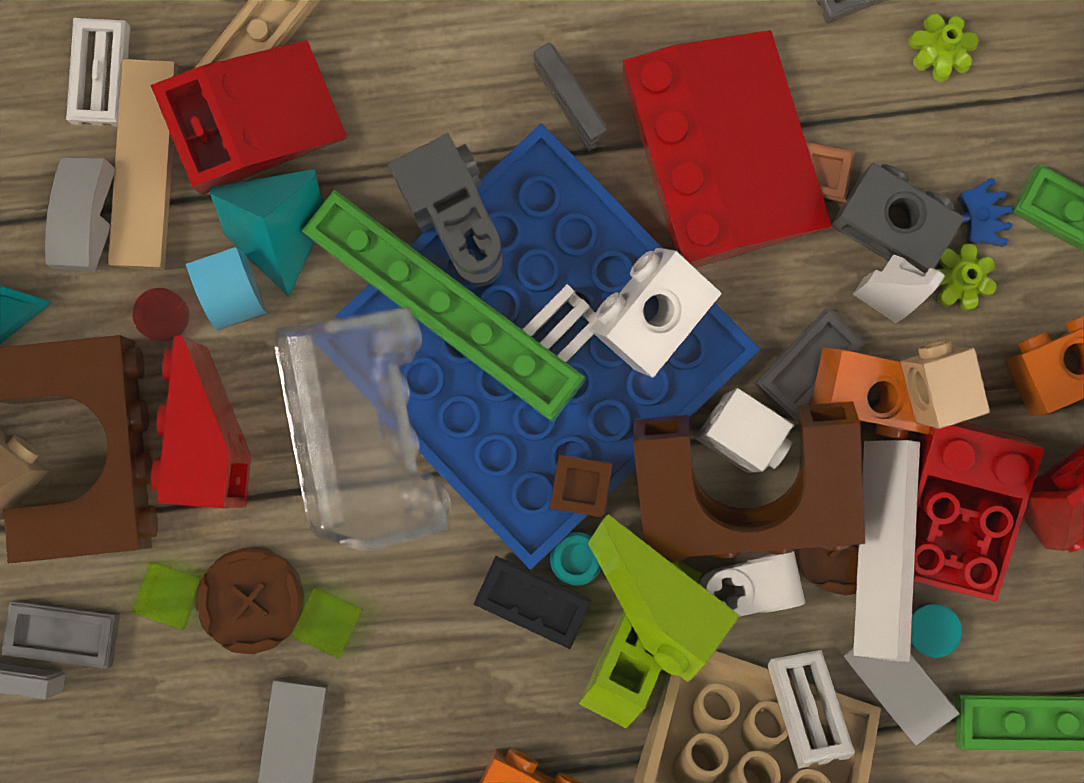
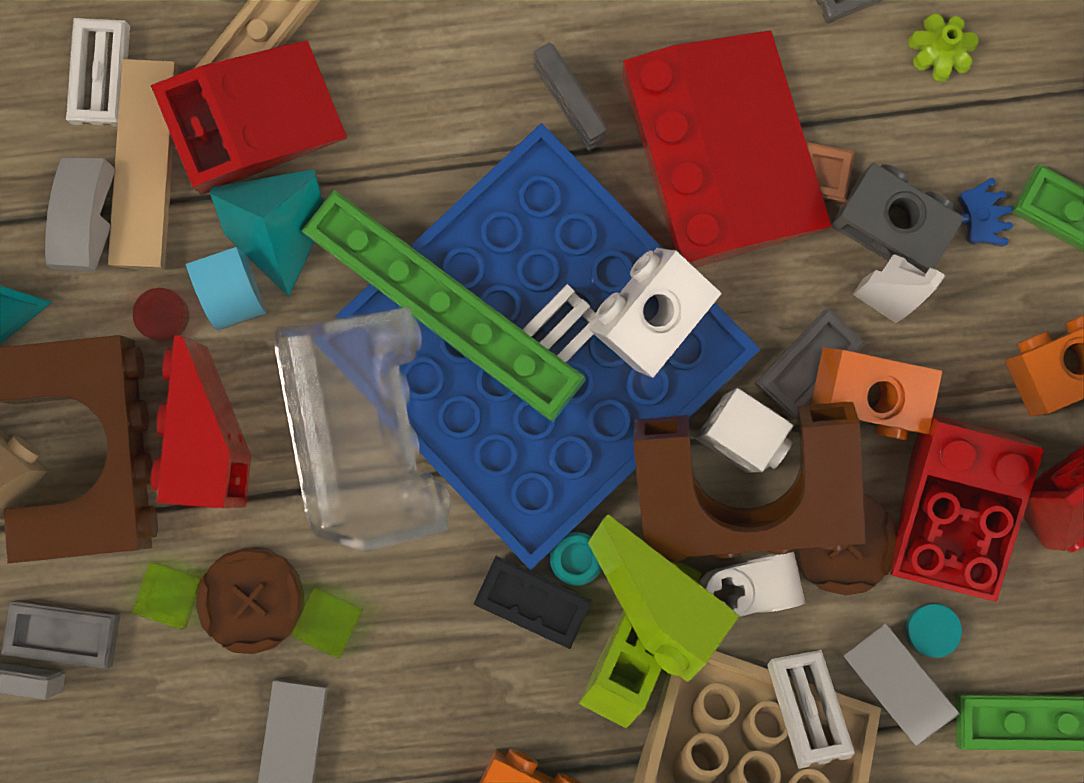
dark grey brick [388,133,503,286] -> none
reddish brown plate [550,455,613,518] -> none
white tile [853,440,920,662] -> none
tan brick [900,340,990,429] -> none
lime plant [935,243,997,312] -> none

